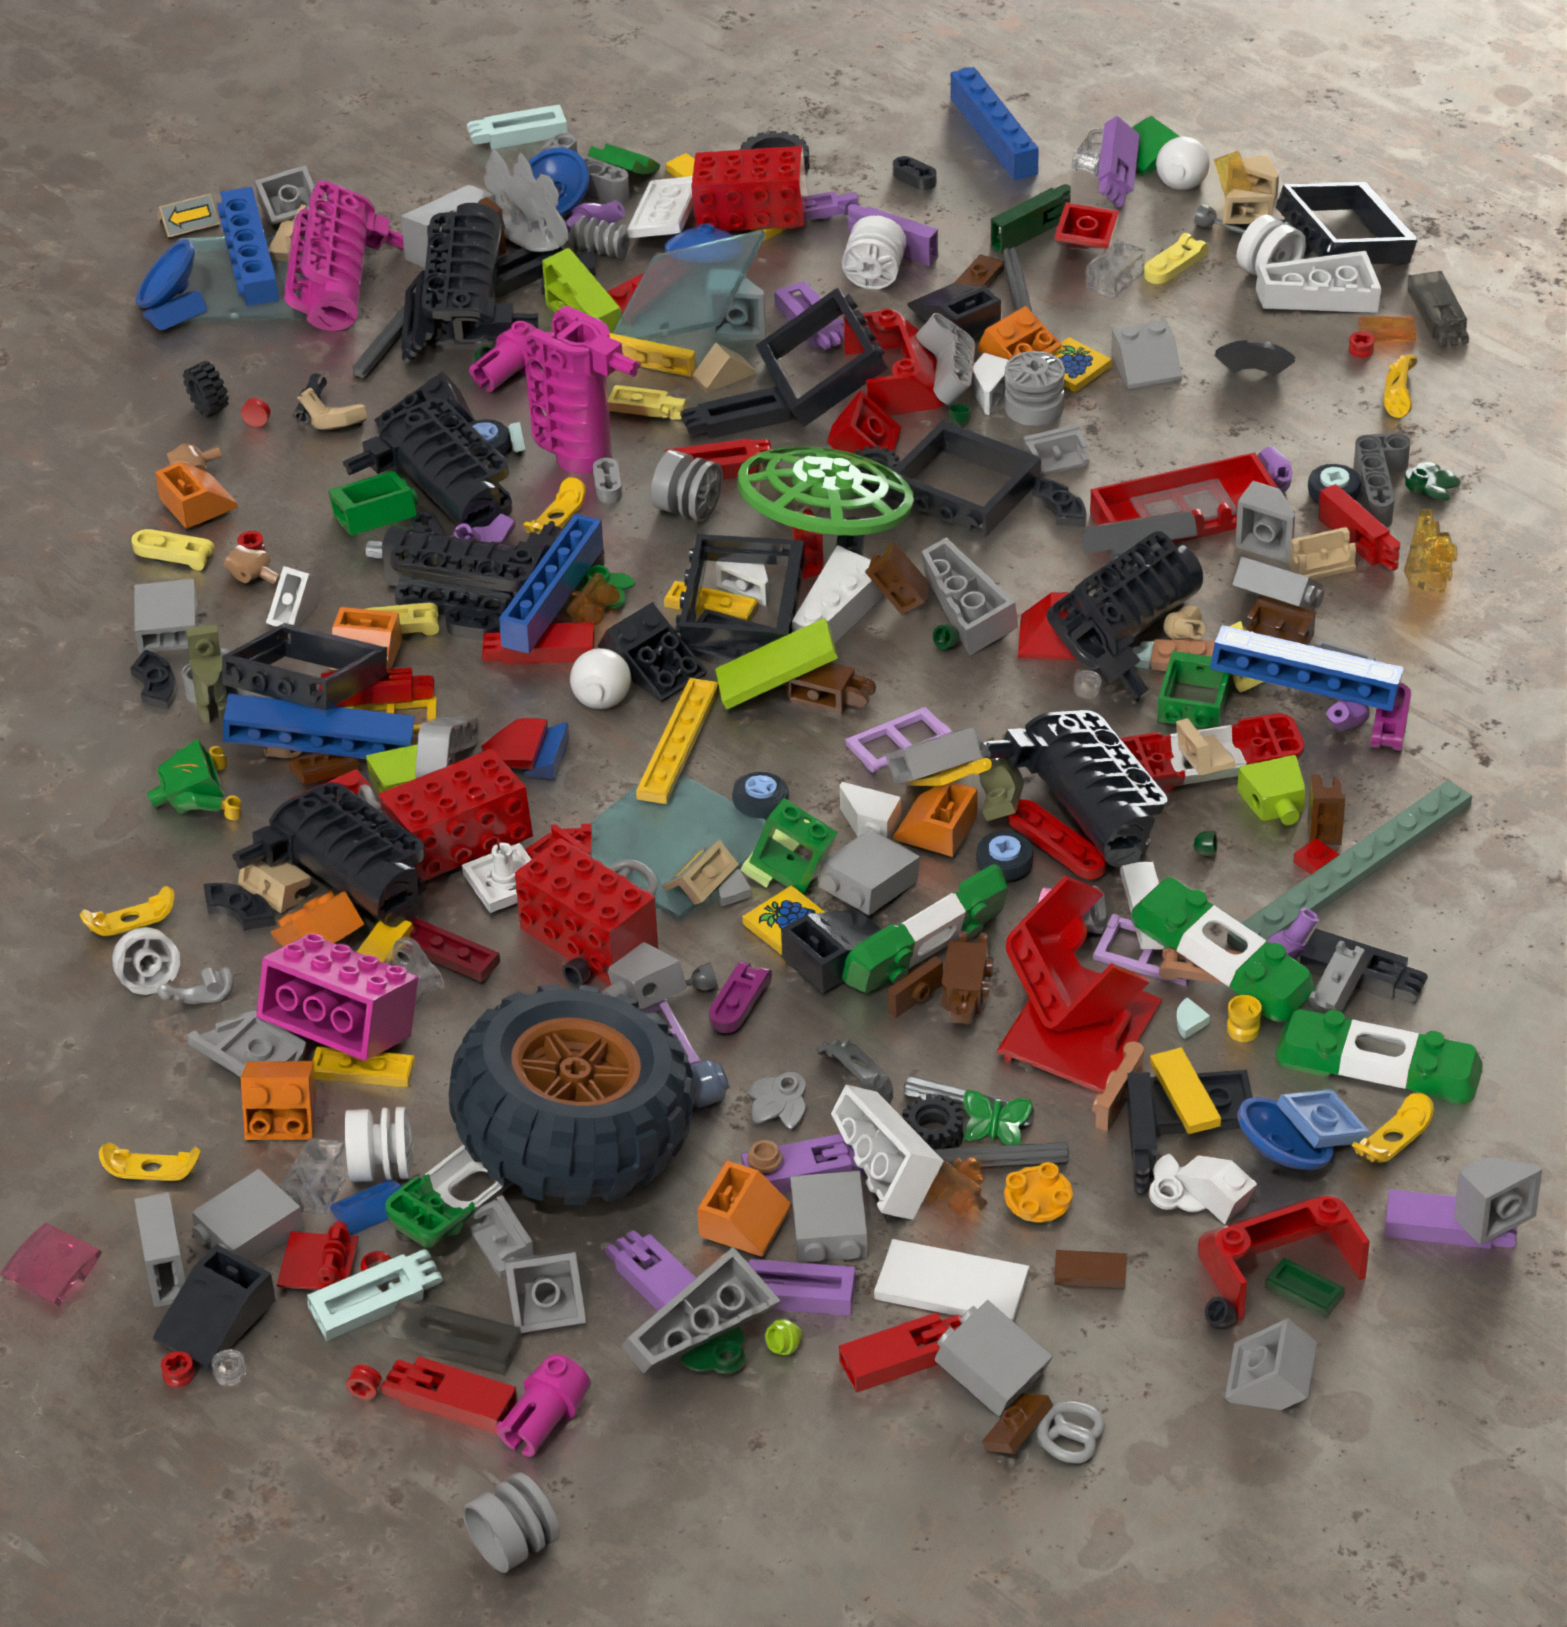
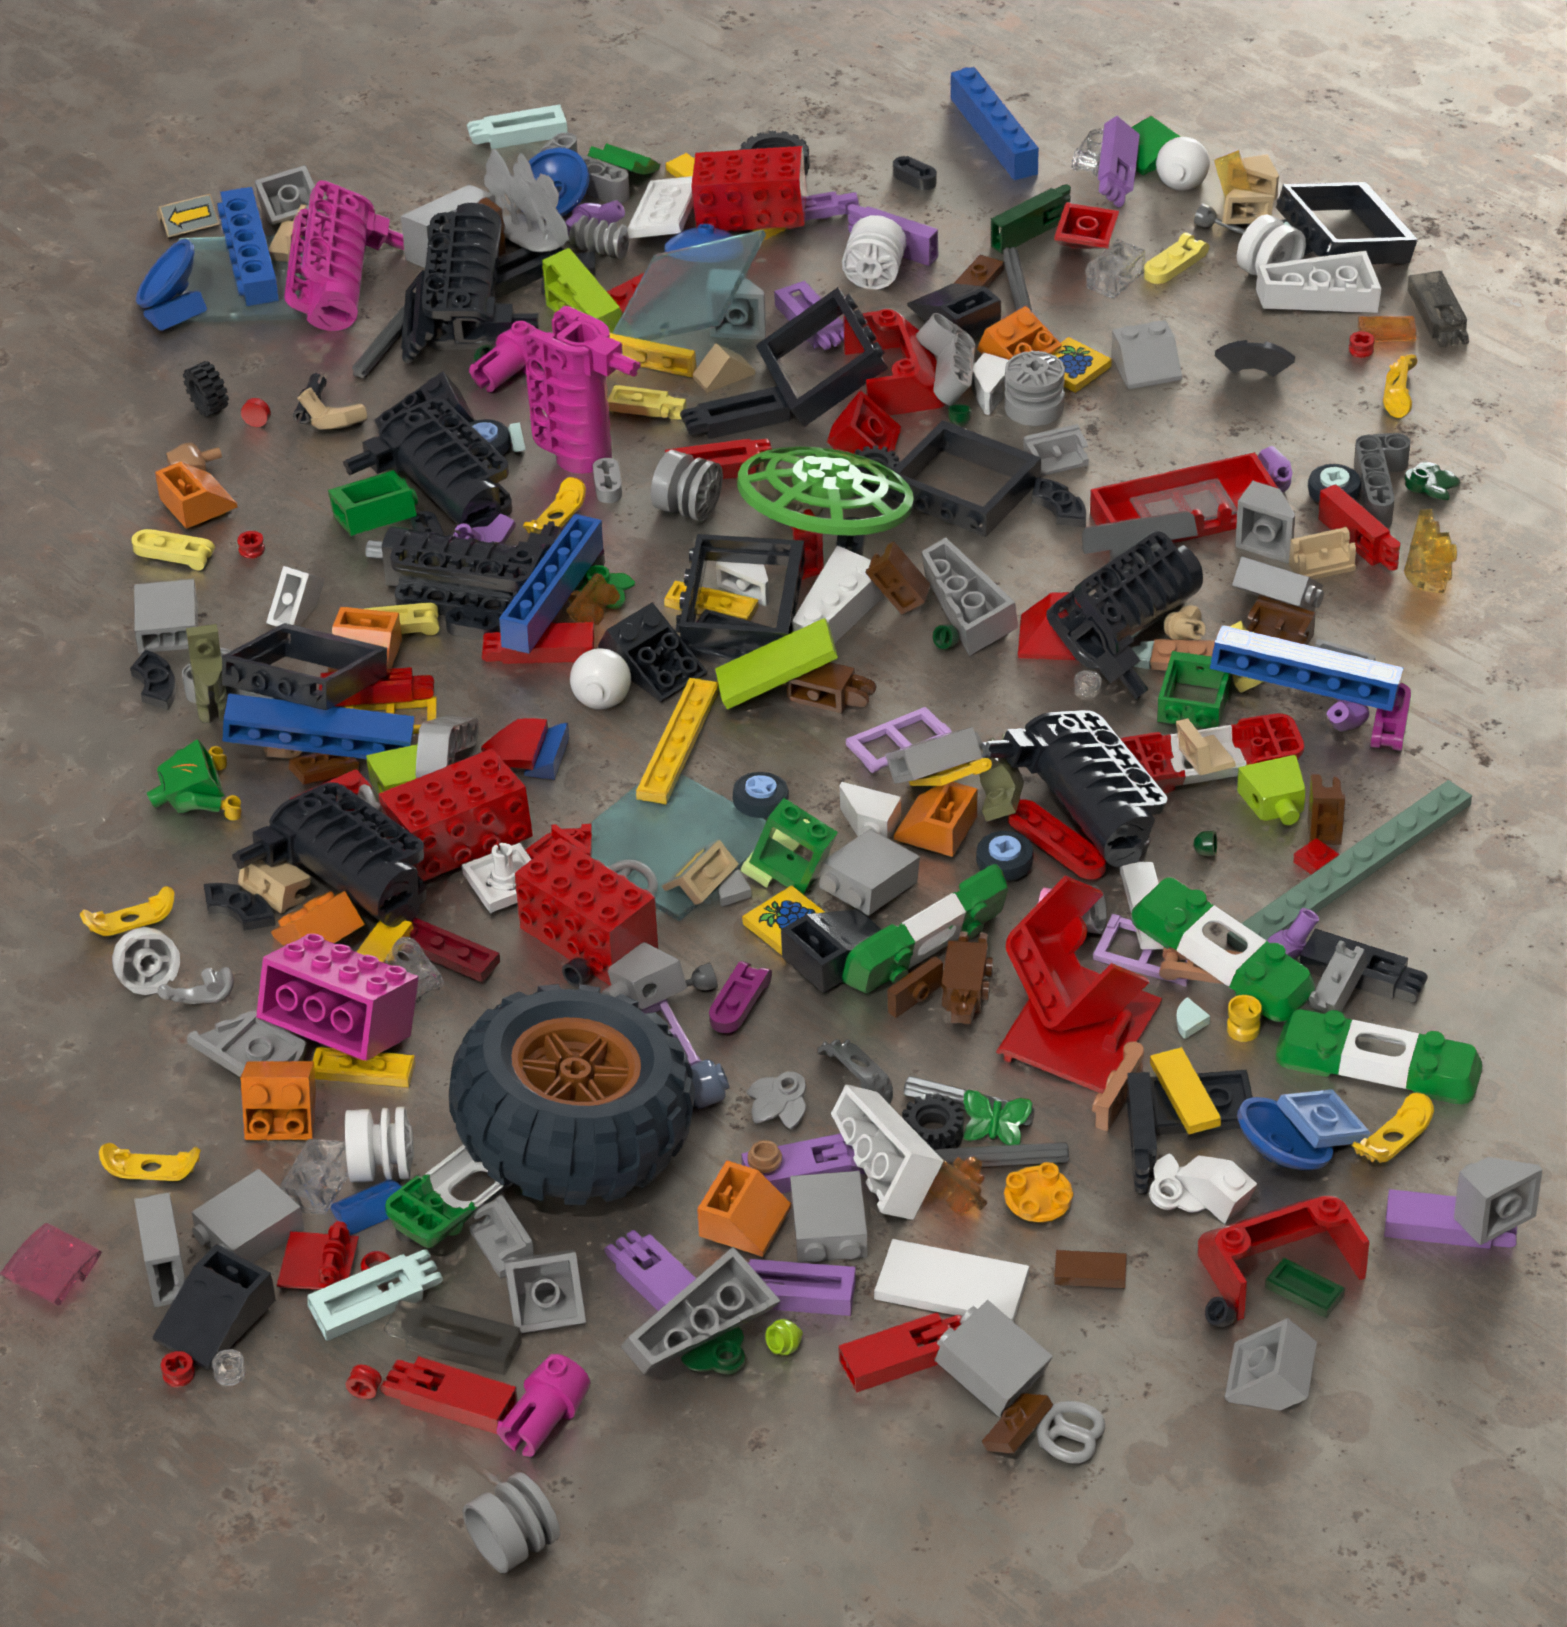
medium nougat piece [224,545,281,585] -> none

